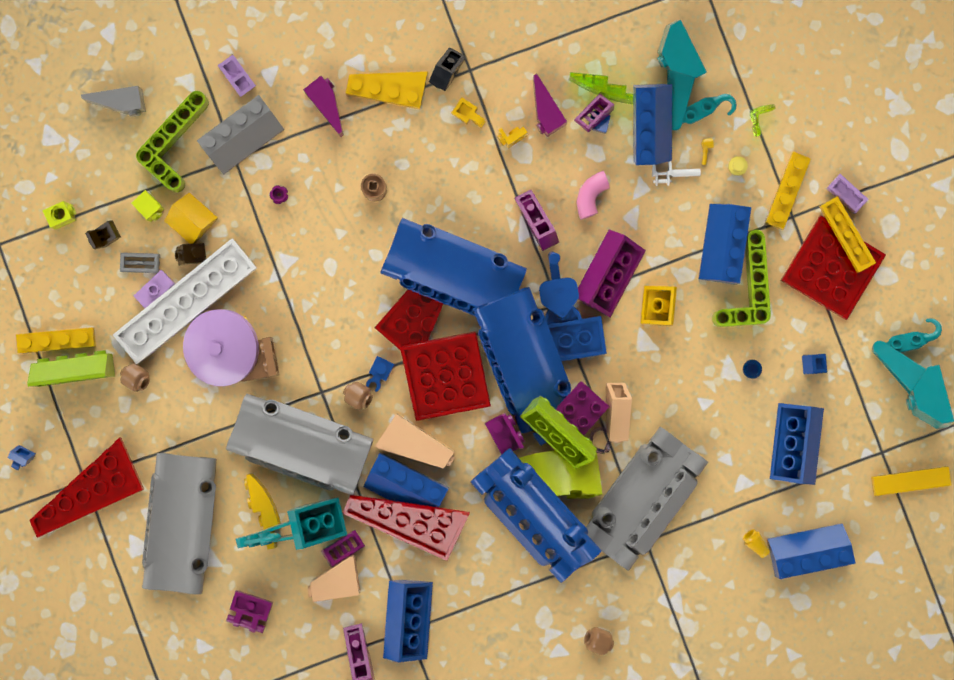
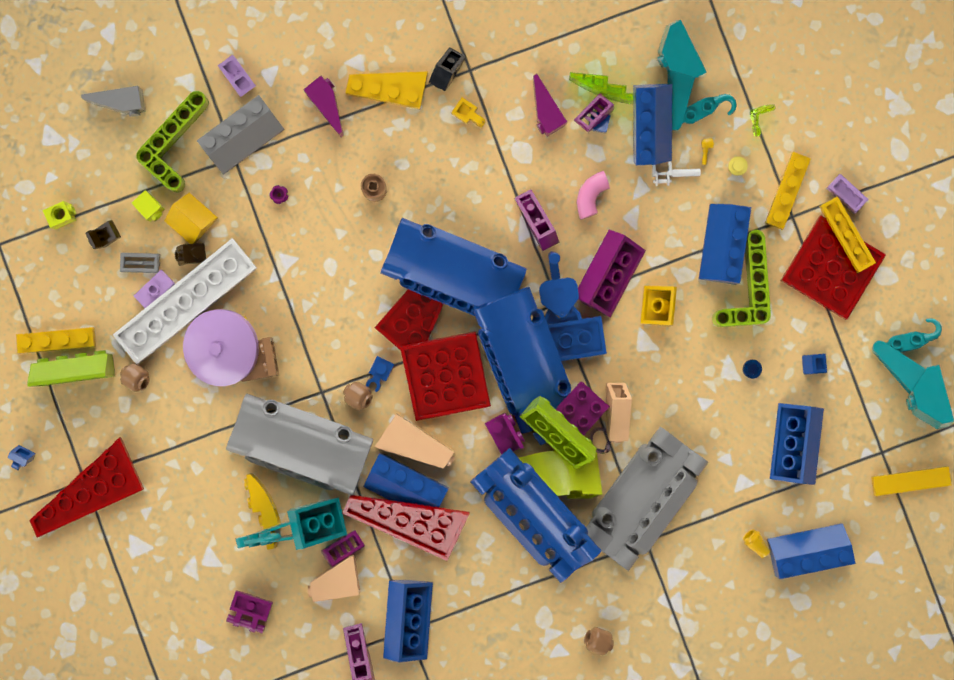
light grey panel [142,453,217,594] -> none
yellow bracket [497,126,528,149] -> none

